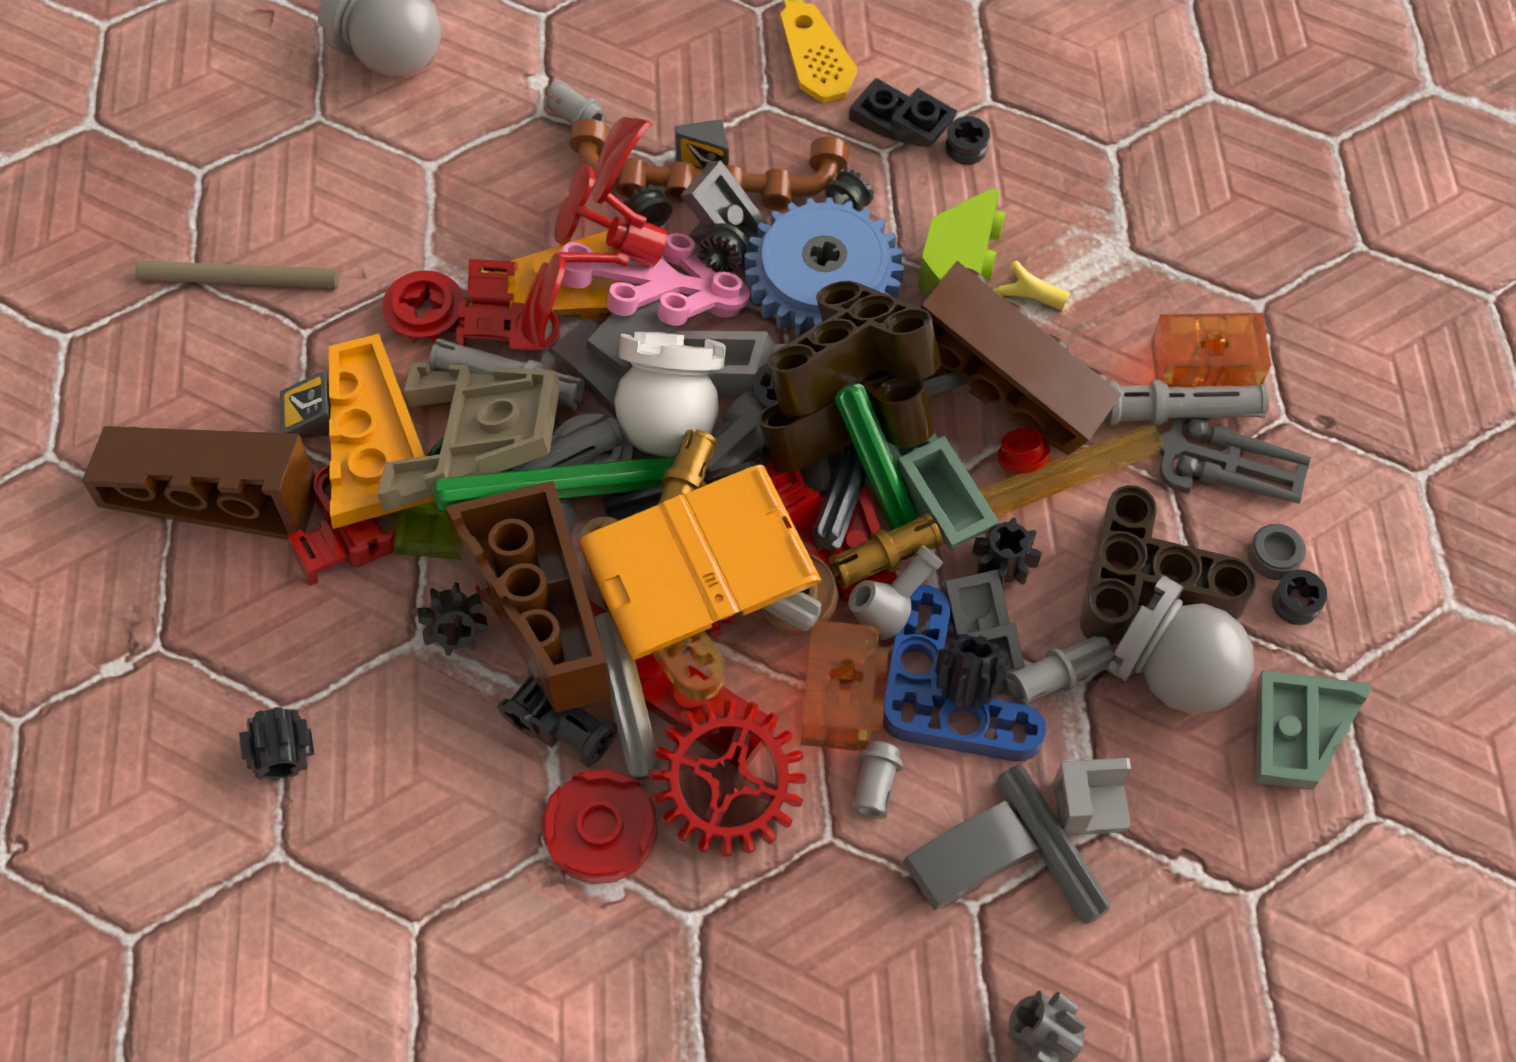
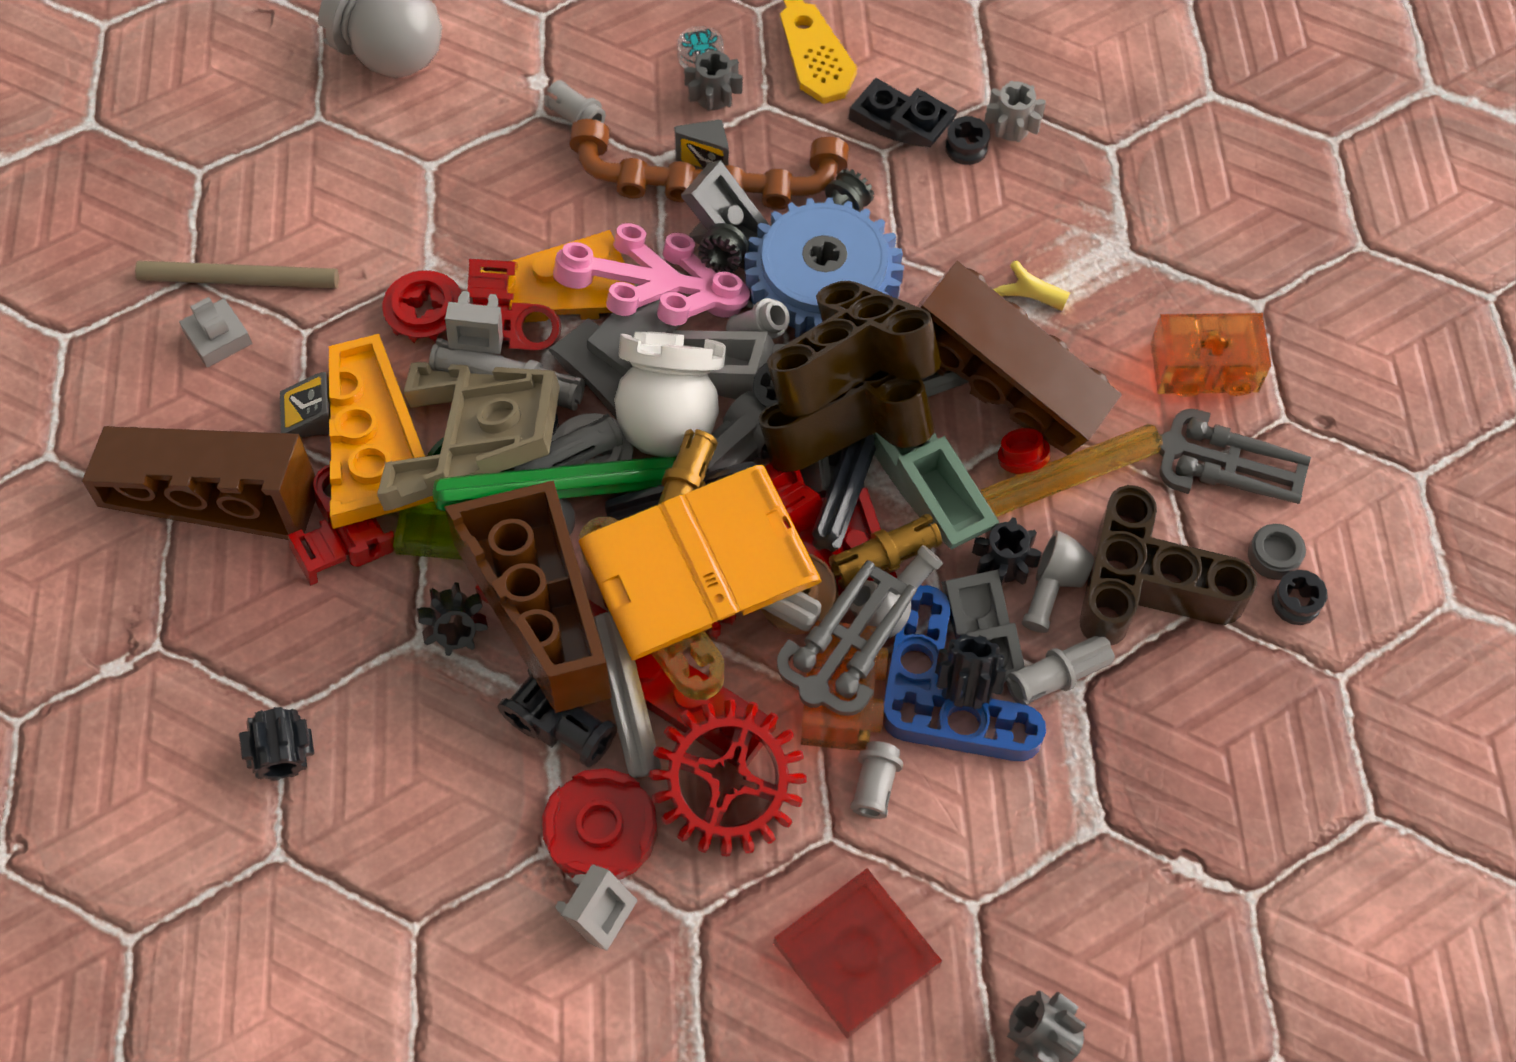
red plant [522,117,667,350] -> none
pearl dark grey bush [623,184,672,227] -> none
green axle [835,383,918,530] -> none
dark grey slope [903,801,1039,911] -> none
lime slope [918,188,1006,295] -> none
dark grey axle [996,765,1111,923] -> none
light grey panel [1053,758,1131,836] -> none
light grey pin [1105,380,1268,427] -> none
light grey tile [1106,575,1255,714] -> none
sand green wing [1256,670,1371,790] -> none
none -> light grey tile [179,297,252,368]
none -> light grey tile [445,291,503,354]
none -> light grey tile [555,864,638,950]
none -> tile [677,26,724,68]
none -> dark grey gear [684,50,743,111]
none -> light grey pin [726,298,790,339]
none -> clear red tile [774,868,942,1038]
none -> dark grey piece [777,560,917,716]
none -> light grey gear [984,81,1046,142]
none -> light grey bar [1022,530,1094,633]

